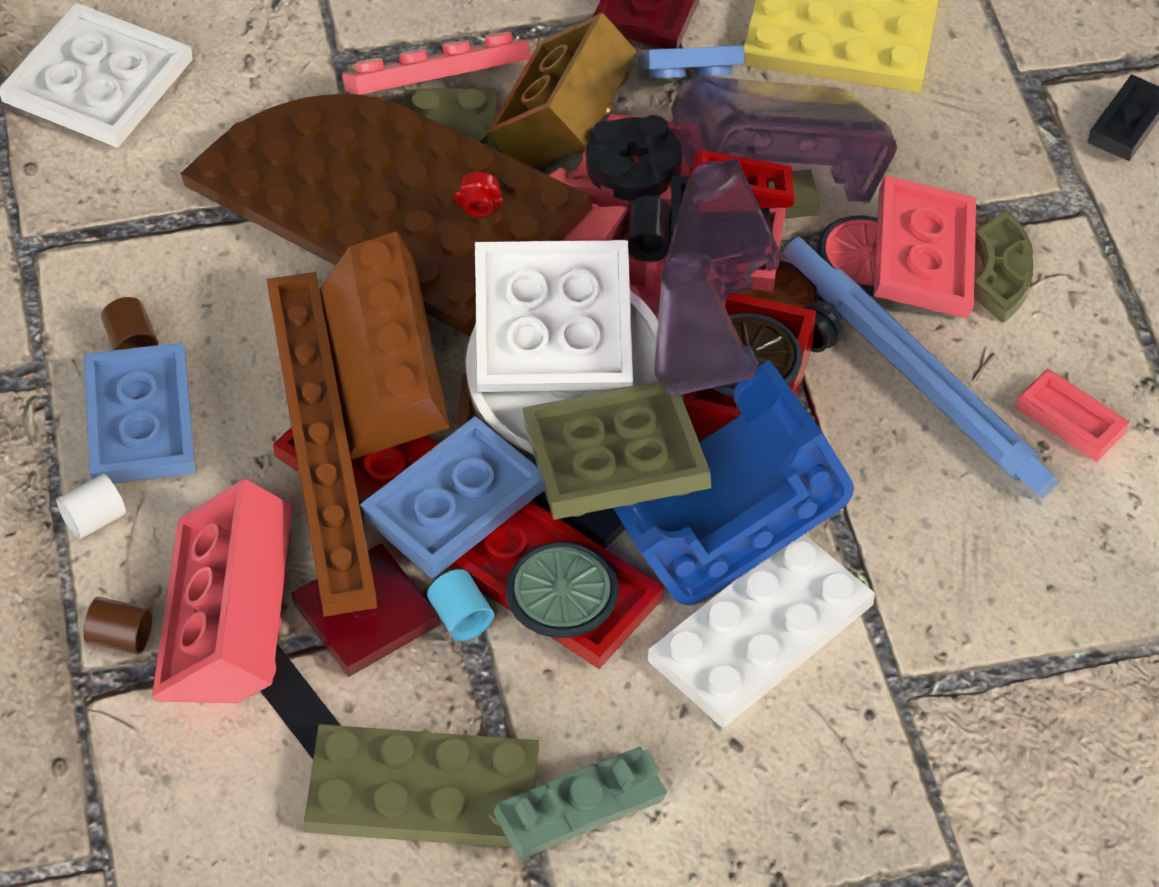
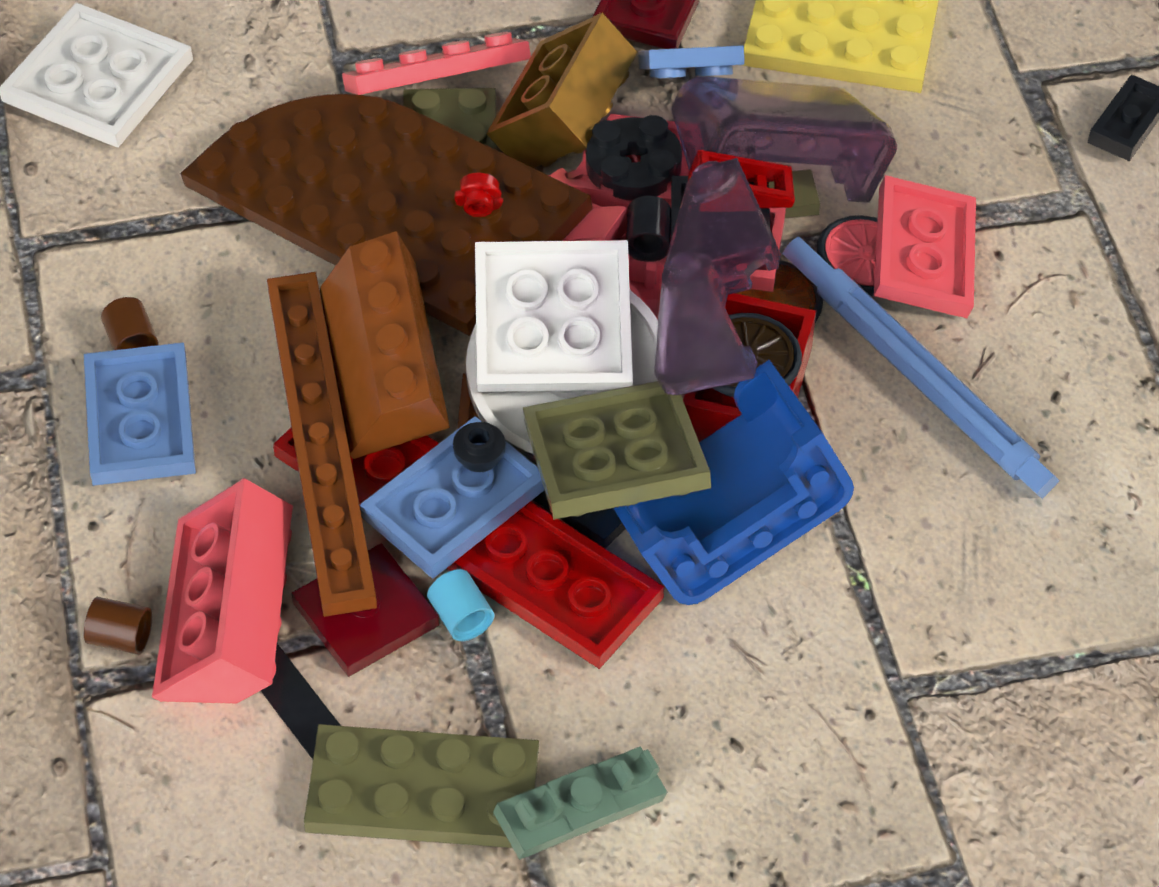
white beam [56,474,126,540] -> none
sand green wheel [505,542,619,638] -> none
white plate [647,534,875,729] -> none
black plate [802,301,843,352] -> none
olive tile [974,209,1033,323] -> none
coral tile [1015,368,1129,462] -> none
none -> black plate [453,422,506,472]

